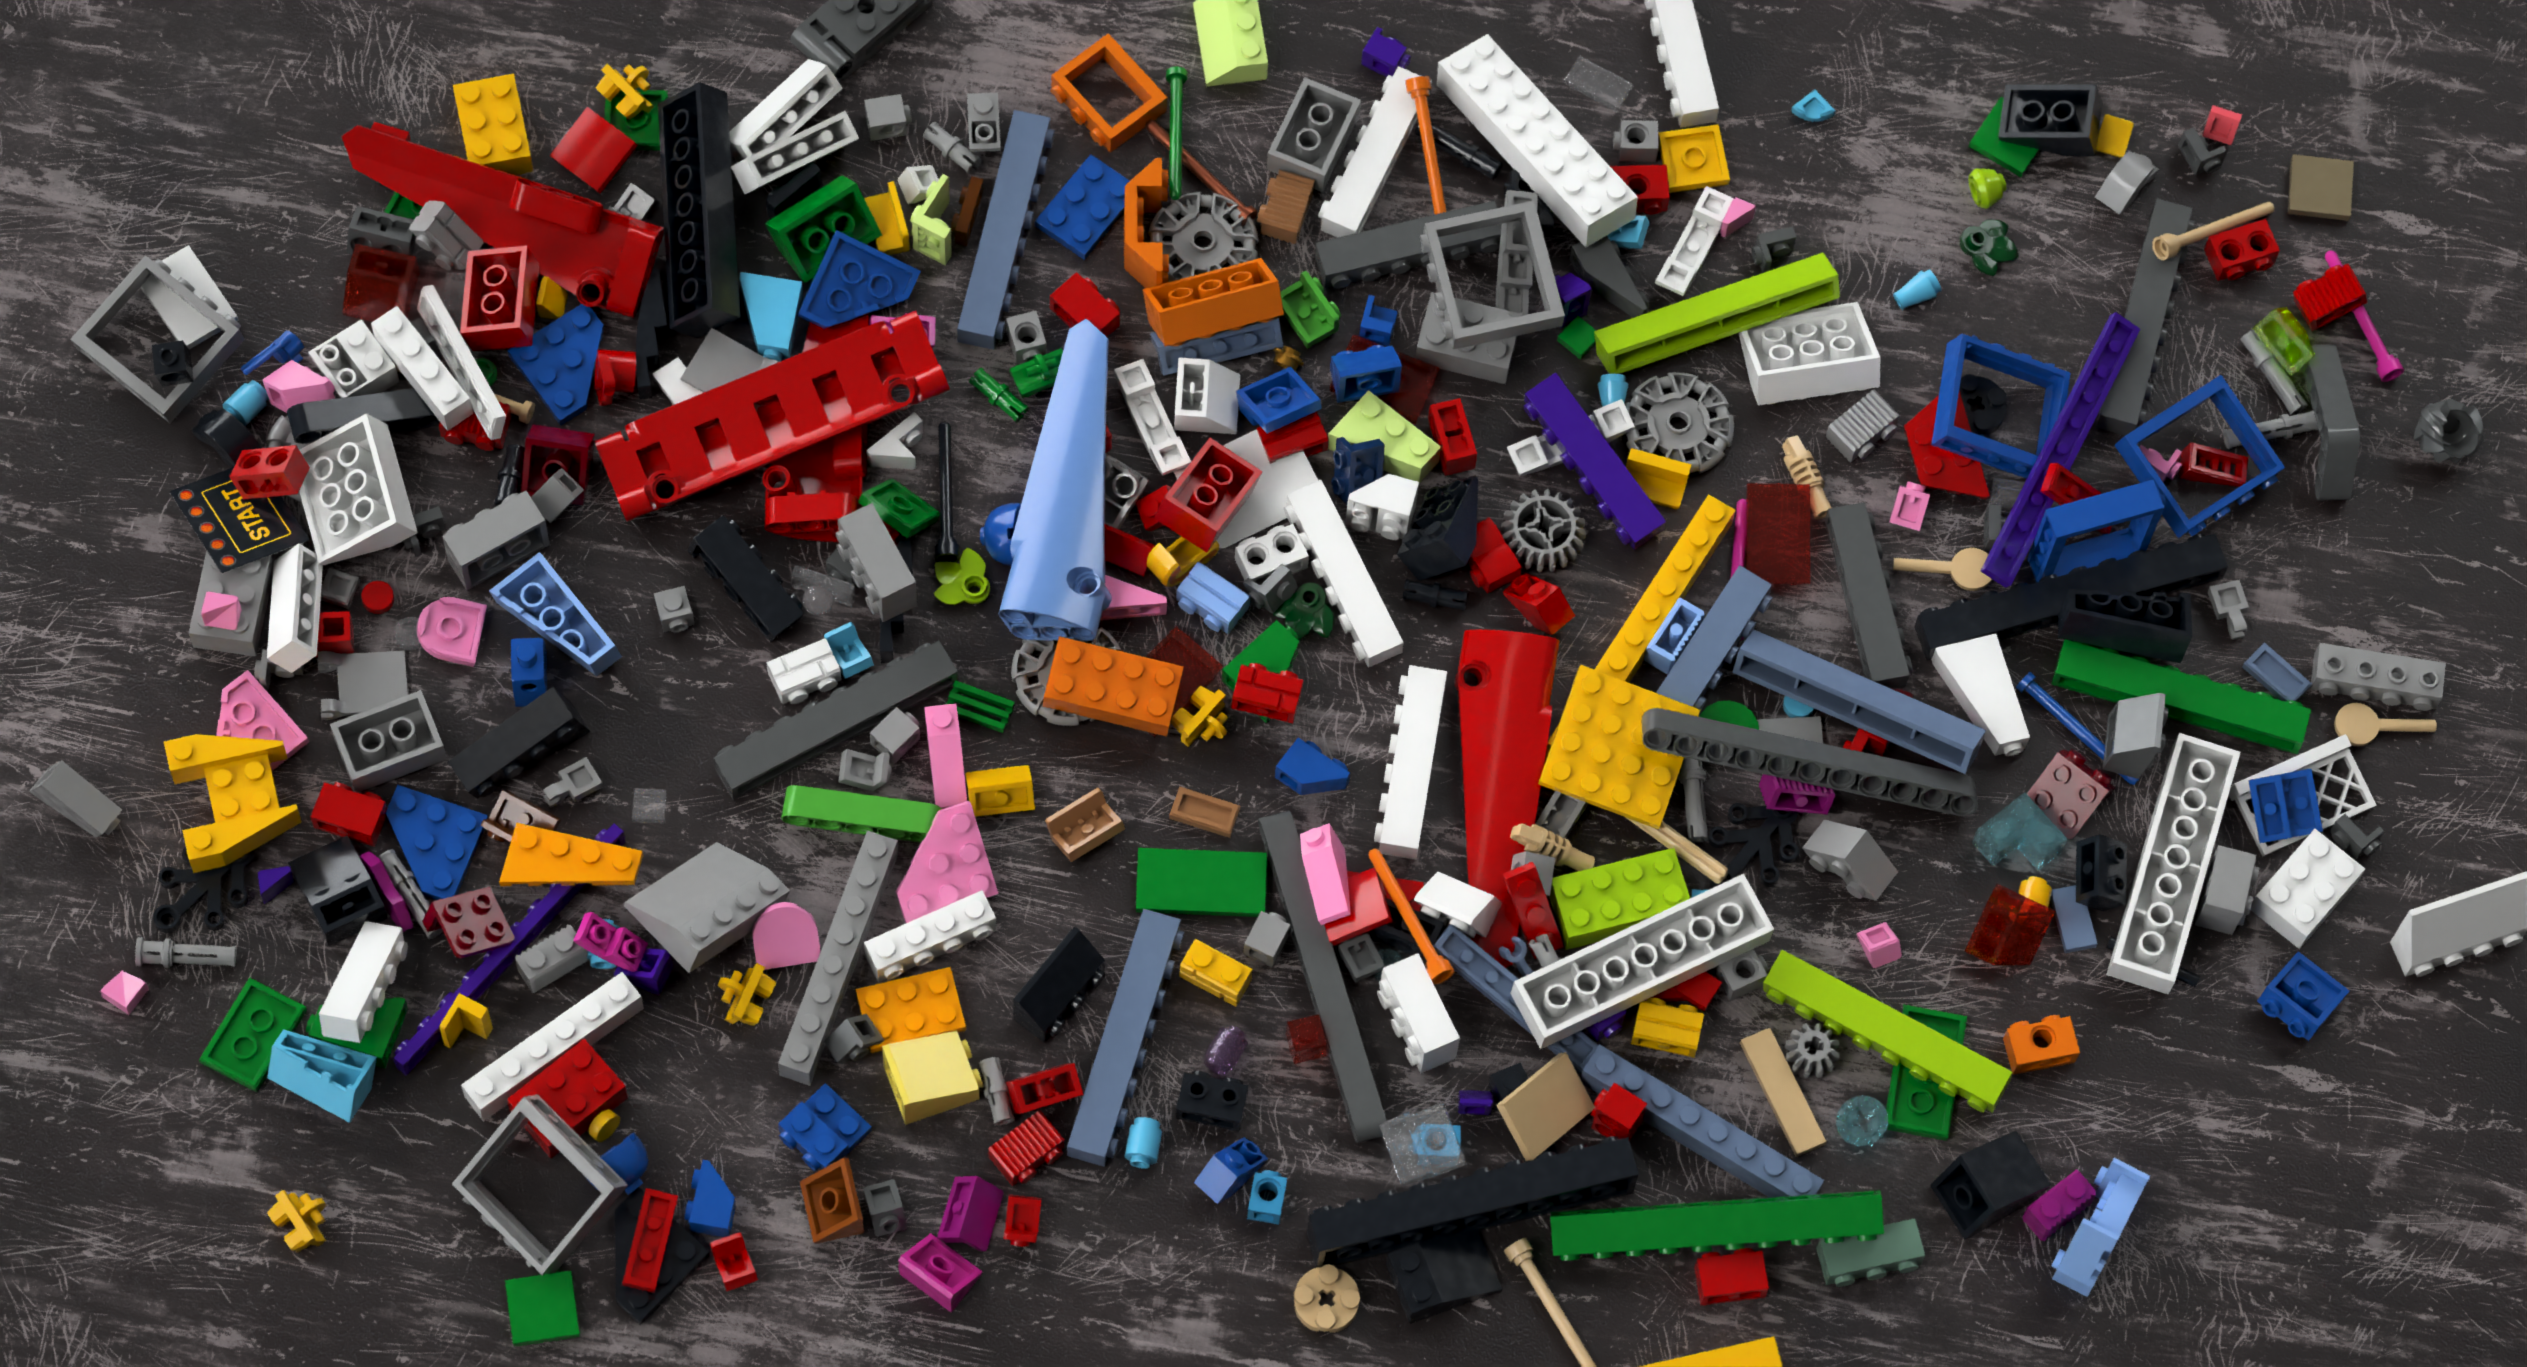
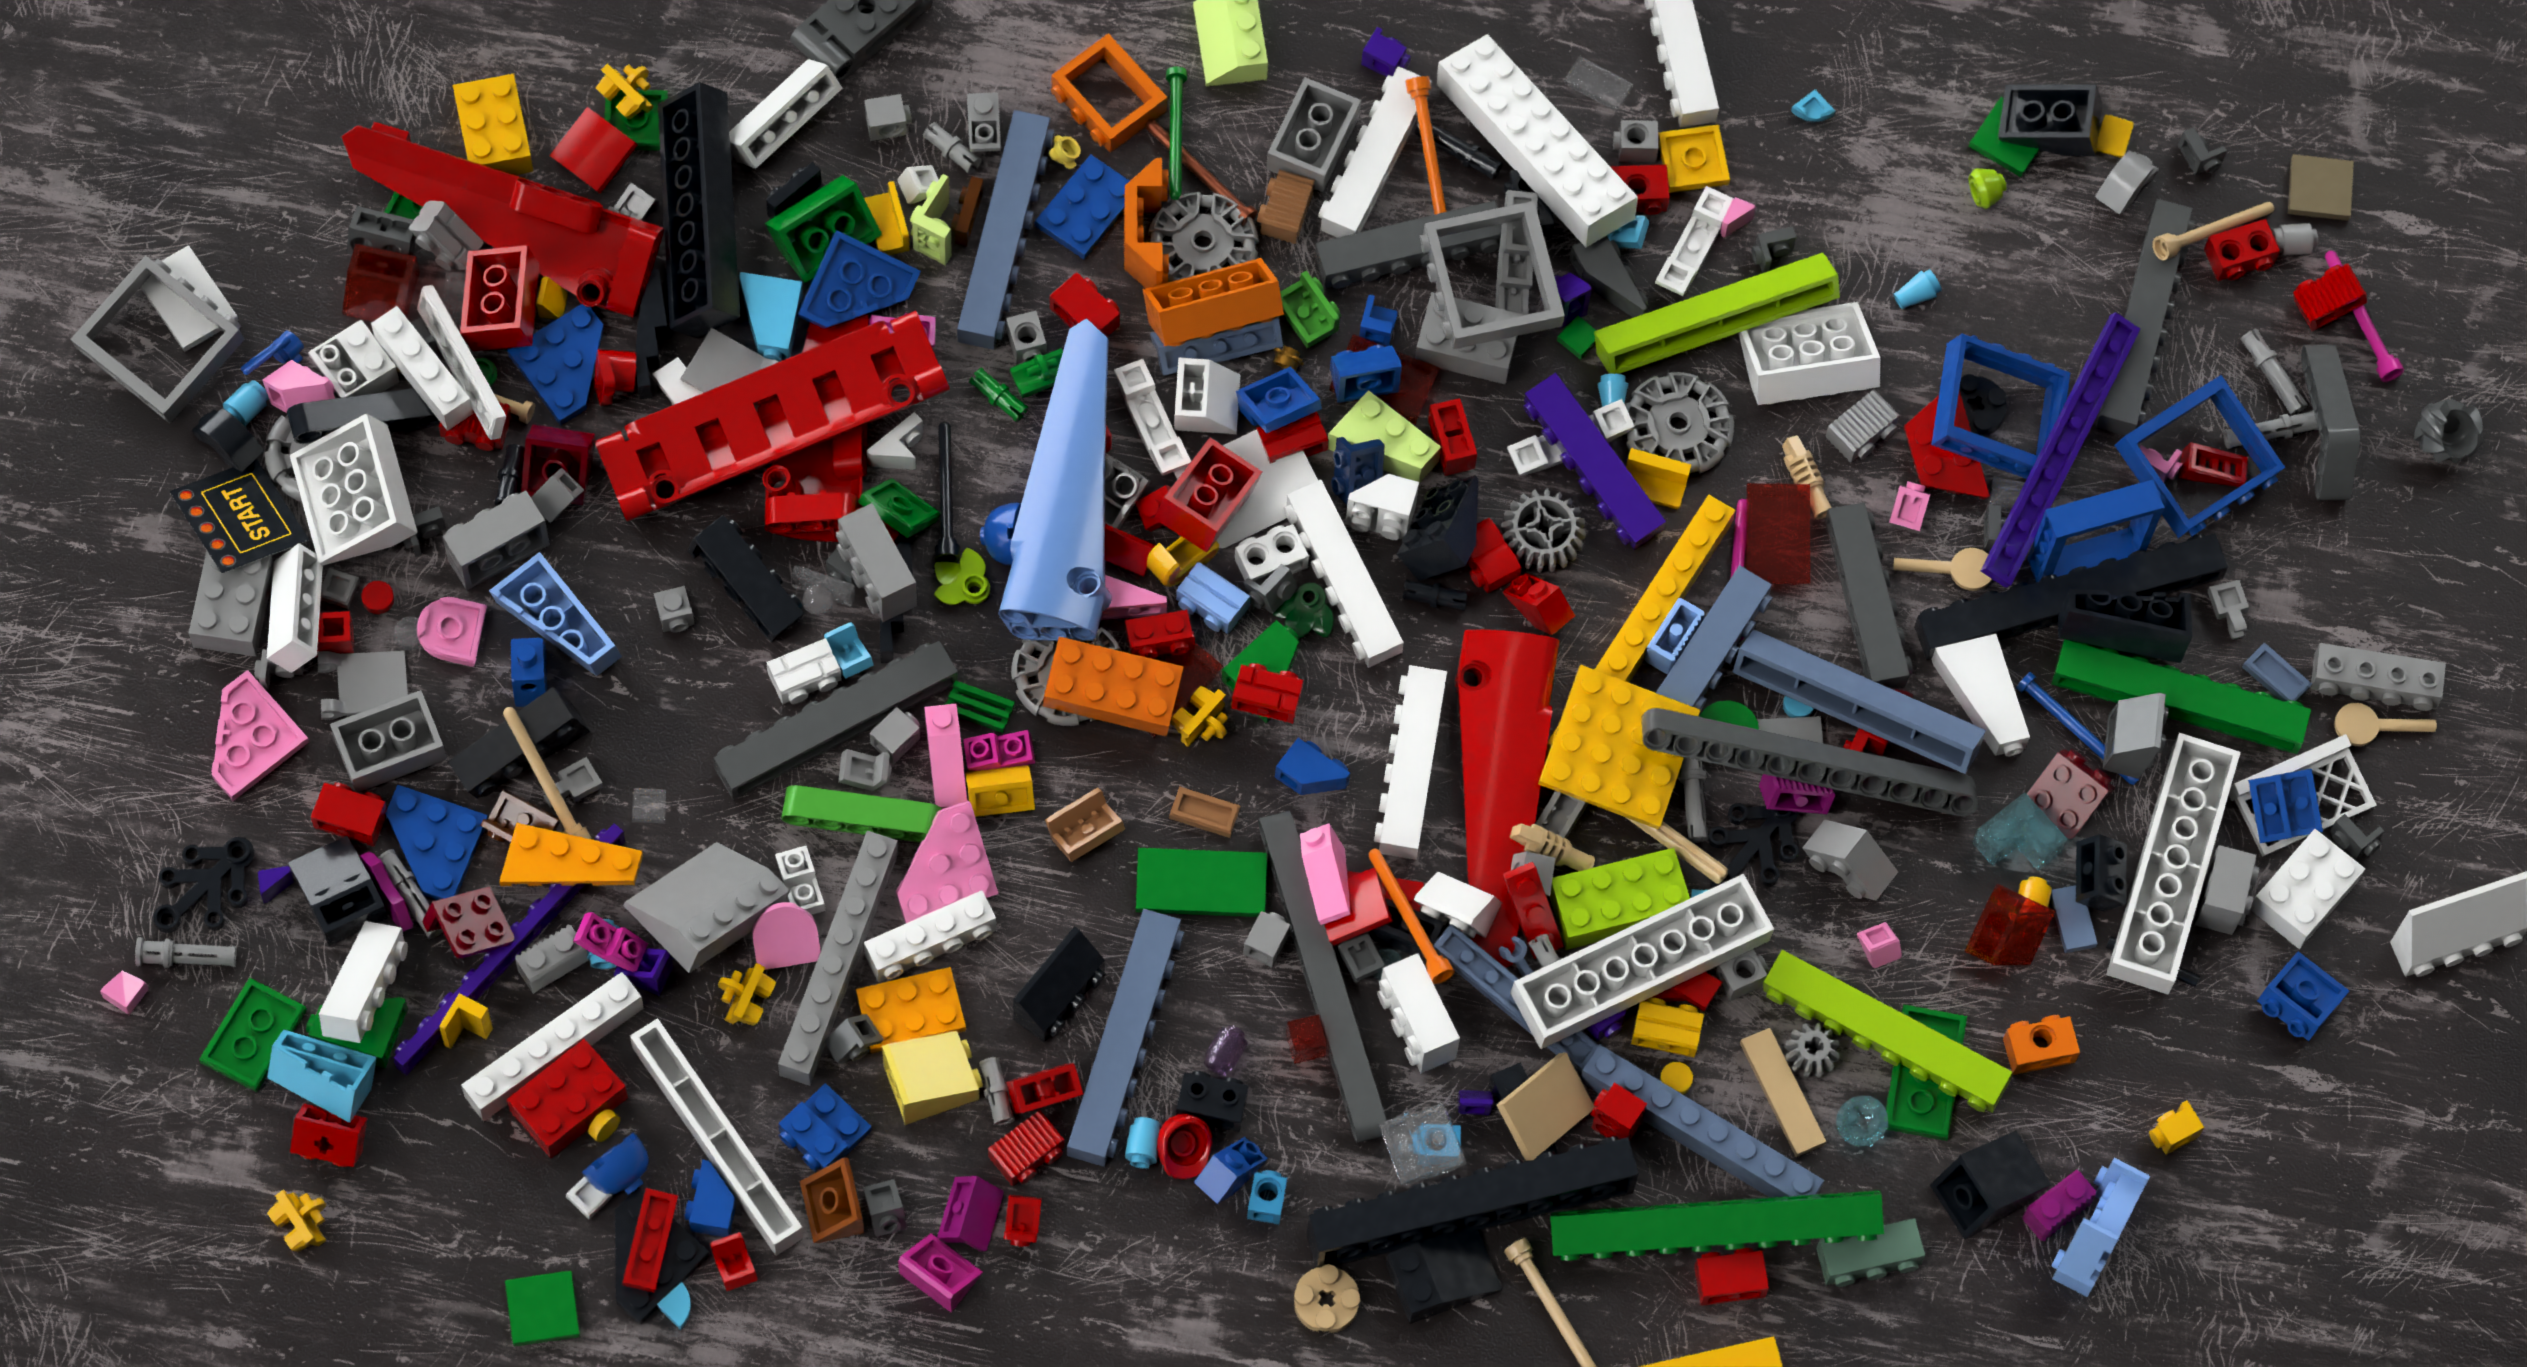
light grey slope [29,760,122,837] -> none
black brick [152,340,194,387] -> none
yellow wedge [164,734,302,873] -> none
bright pink slope [201,591,242,630] -> none
red brick [230,445,310,499] -> none
light grey window [452,1095,628,1275] -> none
white brick [731,111,859,194] -> none
yellow brick [1179,939,1253,1007] -> none
dark green plate [1960,219,2018,276] -> none
red tile [2040,463,2113,534] -> none
coral tile [2202,105,2242,145] -> none
clear neon green slope [2252,307,2315,376] -> none
none -> red brick [290,1103,367,1167]
none -> tan piece [503,707,591,839]
none -> white tile [566,1176,613,1220]
none -> white brick [630,1018,804,1256]
none -> medium azure tile [657,1282,691,1330]
none -> white slope [775,846,826,915]
none -> dark pink slope [963,730,1035,771]
none -> light yellow plate [1049,135,1081,169]
none -> red bracket [1125,610,1195,659]
none -> red hat [1157,1114,1213,1179]
none -> yellow tile [1660,1062,1693,1095]
none -> yellow brick [2149,1100,2204,1155]
none -> light grey brick [2271,223,2318,256]

